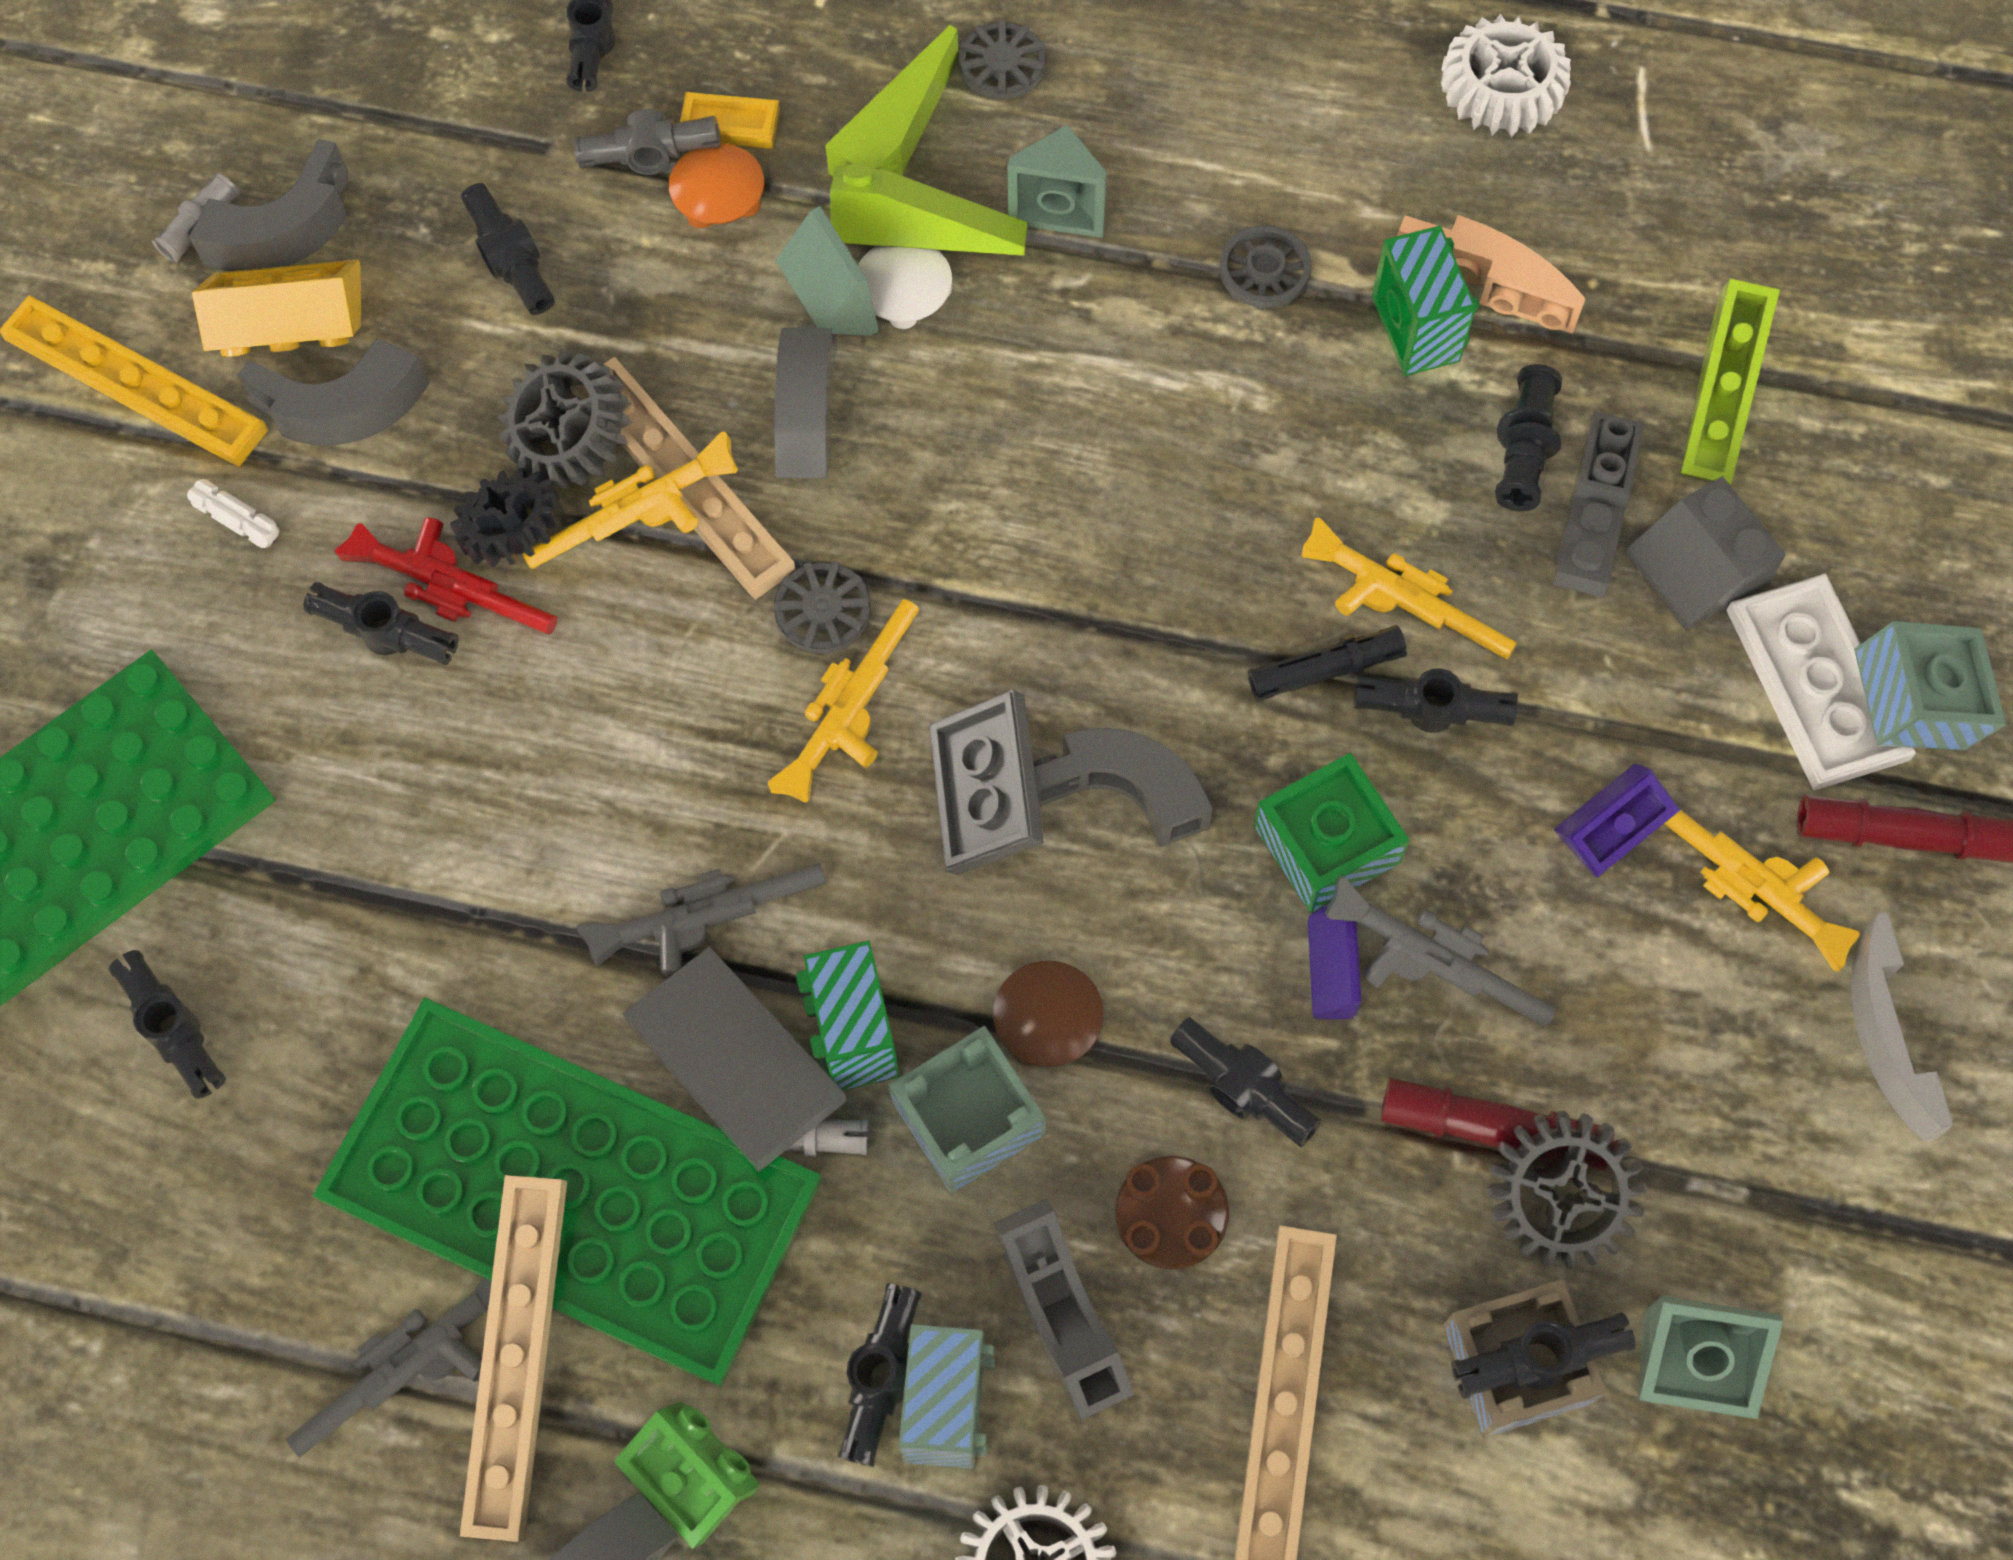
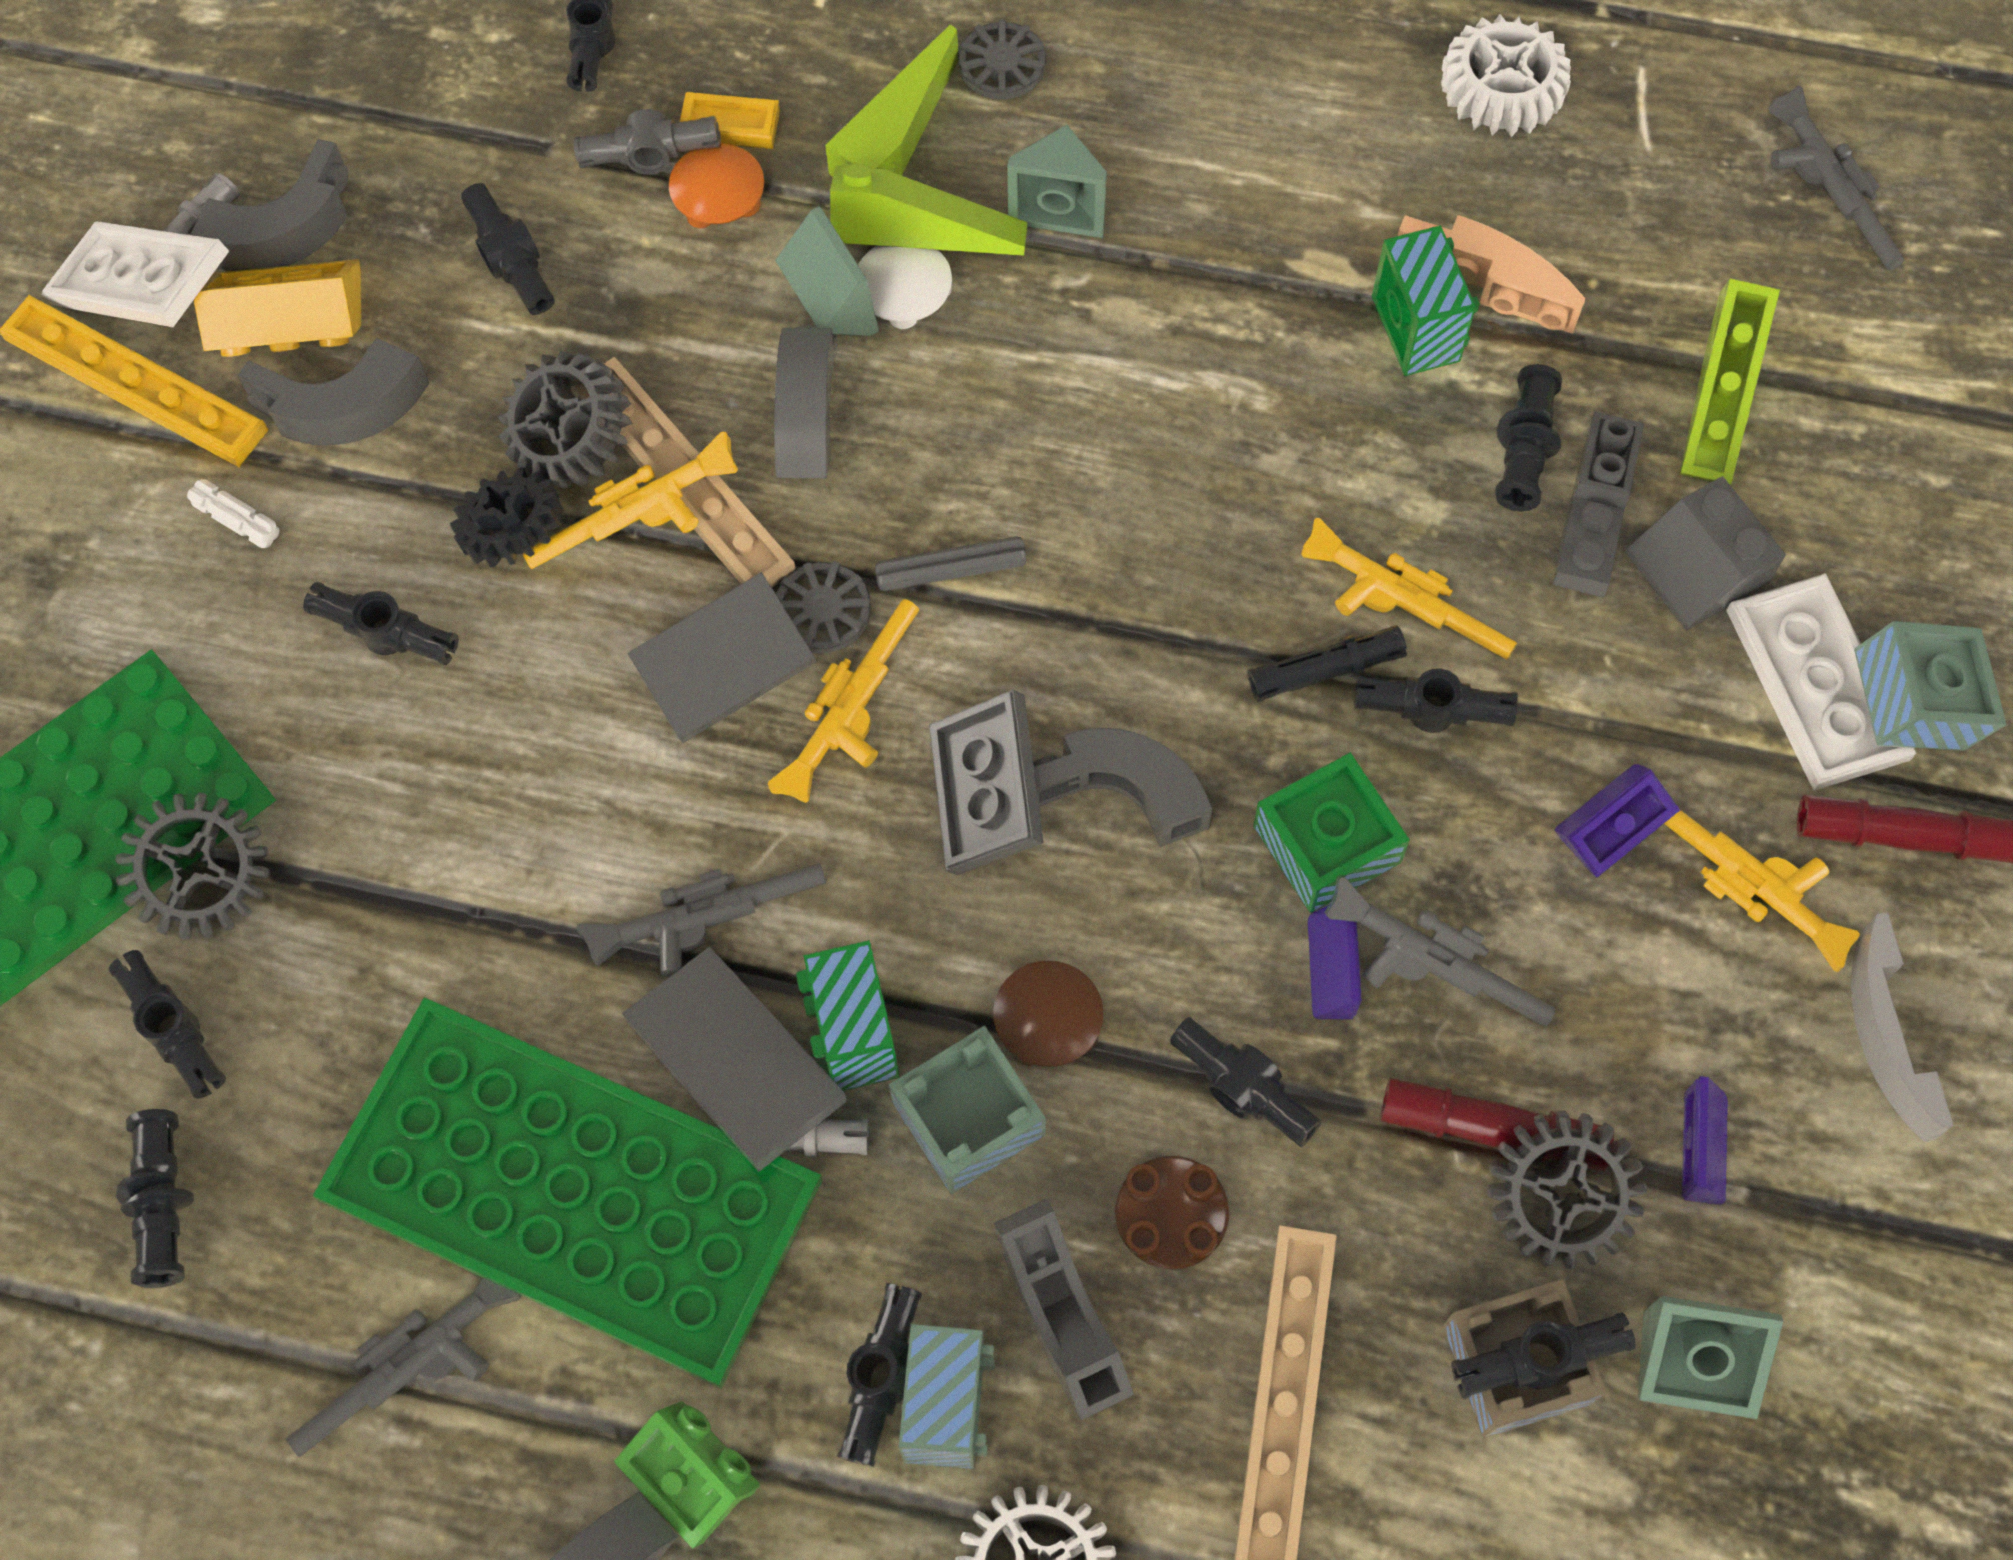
red piece [335,517,557,635] -> none
tan plate [460,1175,567,1542] -> none
dark grey wheel [1219,225,1311,310] -> none
none -> white tile [41,221,229,327]
none -> dark grey gear [115,793,270,940]
none -> black piece [116,1109,194,1288]
none -> dark grey tile [627,572,817,743]
none -> dark grey axle [875,536,1026,591]
none -> dark purple slope [1682,1076,1728,1205]
none -> dark grey piece [1769,86,1904,270]

